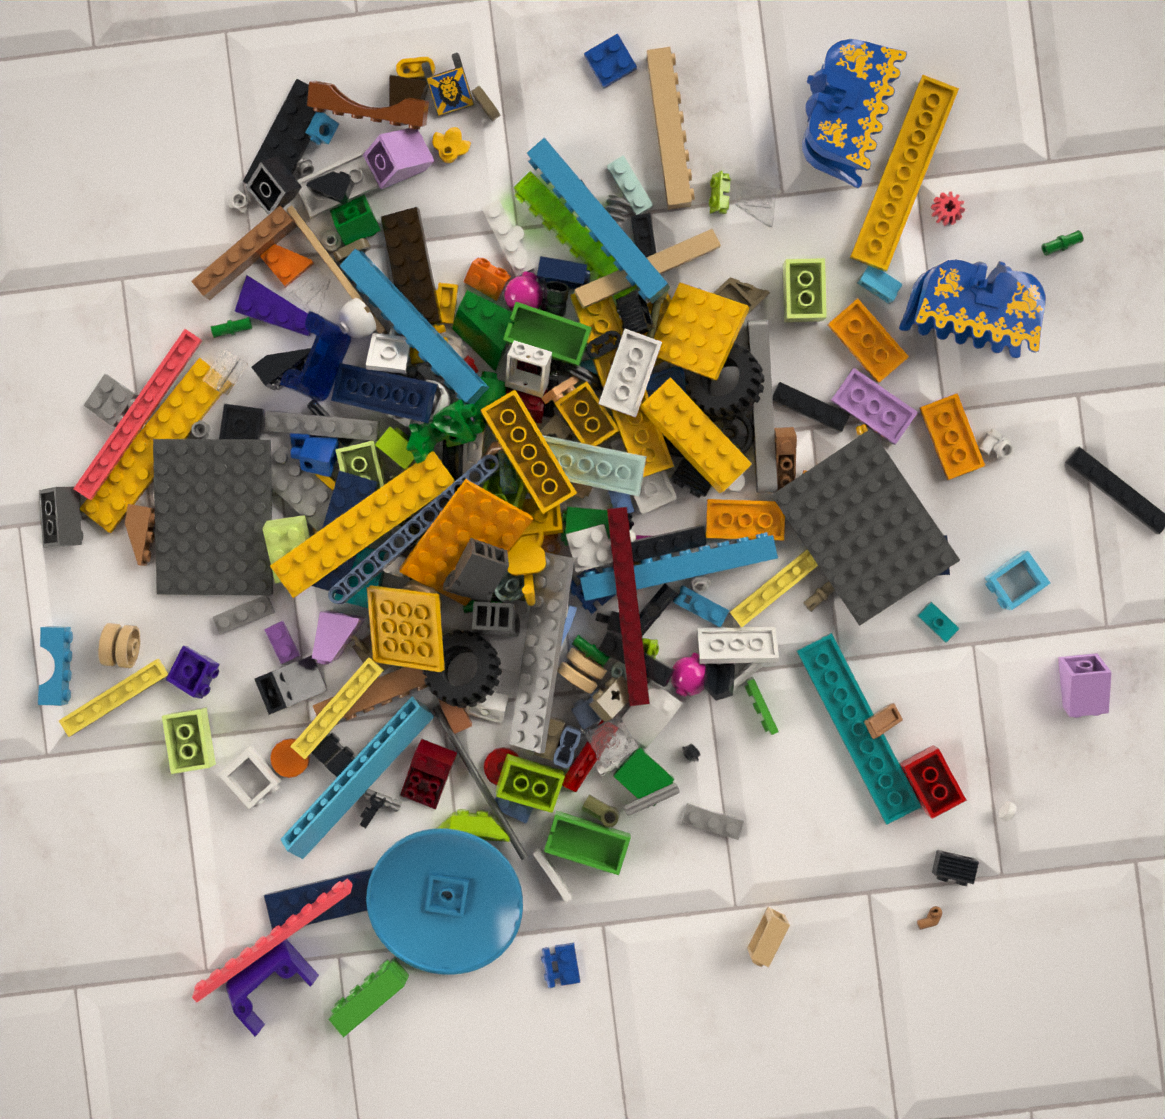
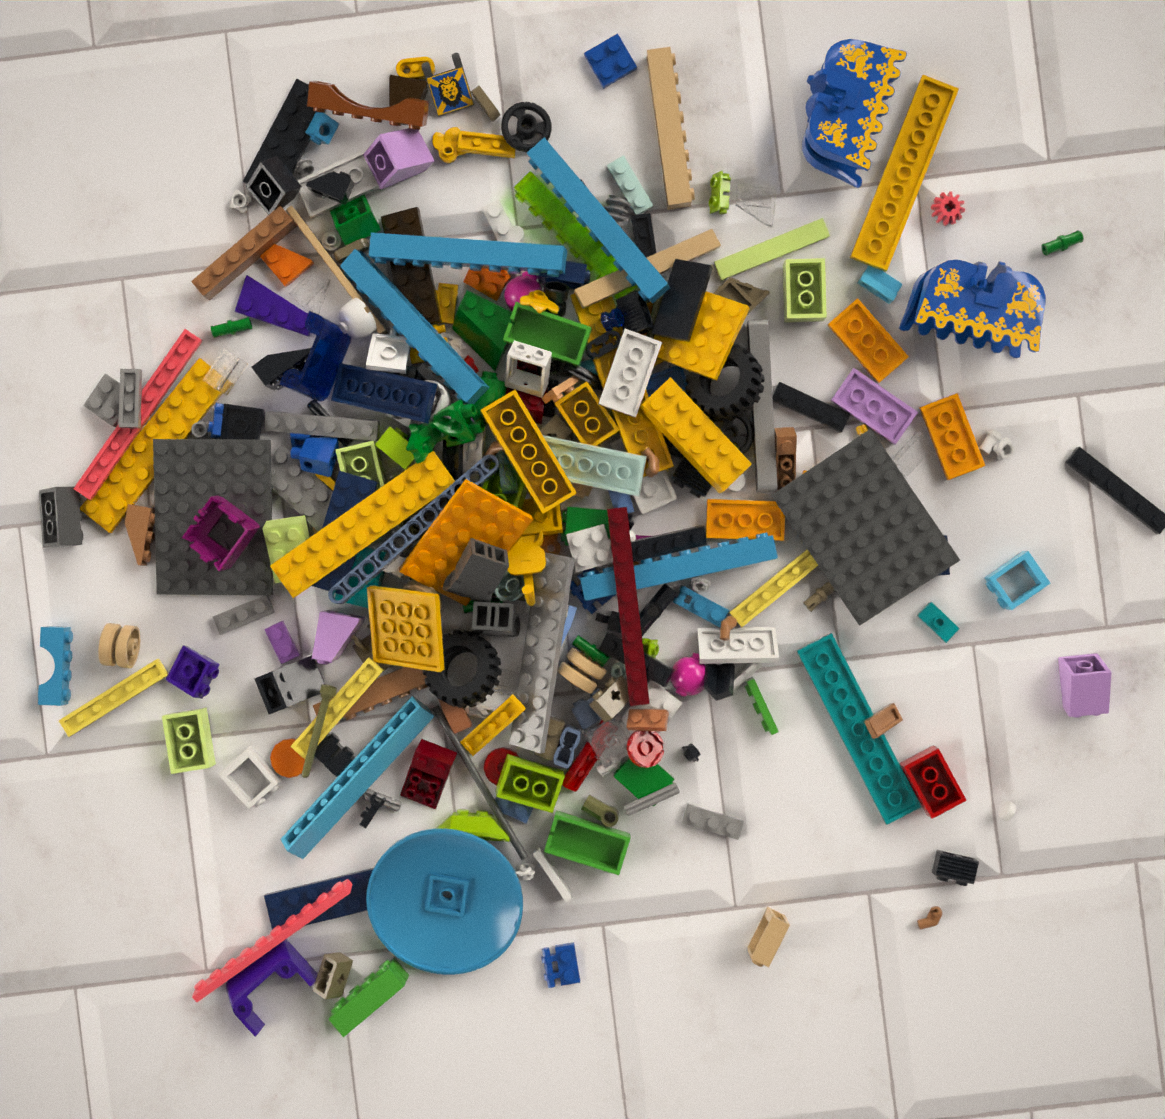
none -> light grey plate [119,369,142,428]
none -> magenta piece [182,496,260,572]
none -> blue plate [207,403,224,439]
none -> olive piece [301,684,337,778]
none -> dark tan brick [312,952,353,1000]
none -> dark azure brick [369,233,567,277]
none -> yellow tile [457,130,516,158]
none -> yellow plate [460,694,526,756]
none -> black wheel [501,102,552,152]
none -> white plate [516,863,535,880]
none -> yellow plate [520,290,559,314]
none -> clear blue wheel [601,308,624,331]
none -> nougat plate [626,709,669,731]
none -> tile [627,730,664,768]
none -> medium nougat arm [641,447,659,477]
none -> black tile [652,259,713,342]
none -> yellowish green tile [714,218,830,281]
none -> medium nougat arm [720,616,737,641]
none -> clear panel [892,432,933,477]

